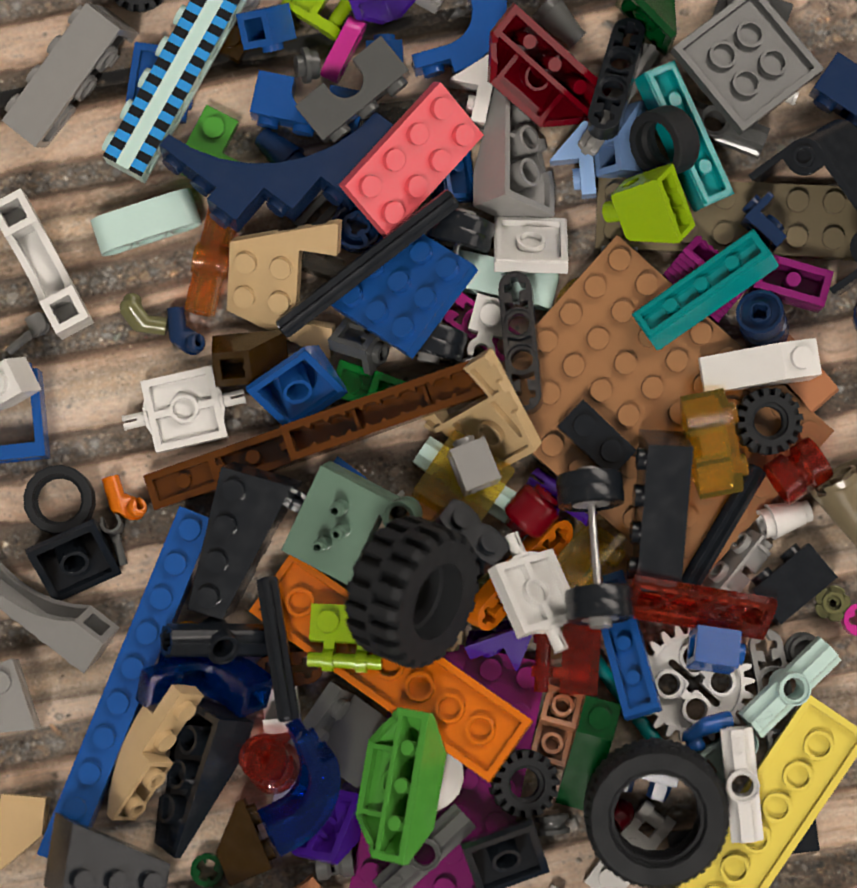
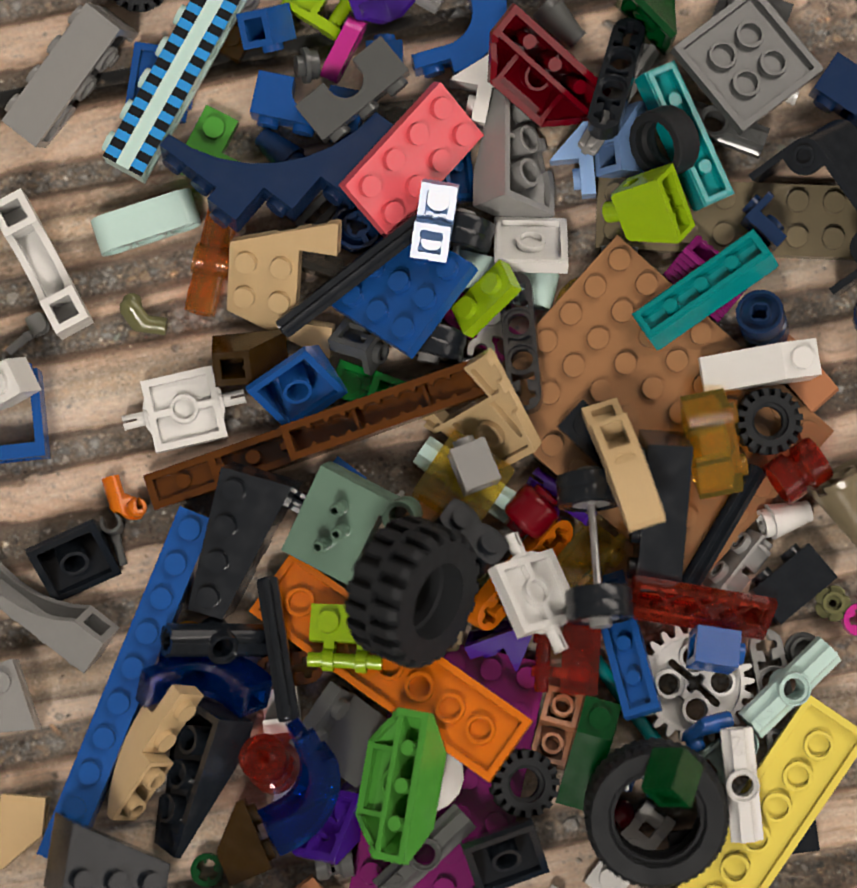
black tyre [23,465,96,535] -> none
dark blue arm [167,307,206,355] -> none
dark grey bush [535,814,570,836] -> none
magenta brick [748,254,834,313] -> none
none -> slope [410,178,460,263]
none -> lime plate [451,260,522,338]
none -> tan slope [581,397,666,532]
none -> dark green panel [640,747,703,807]

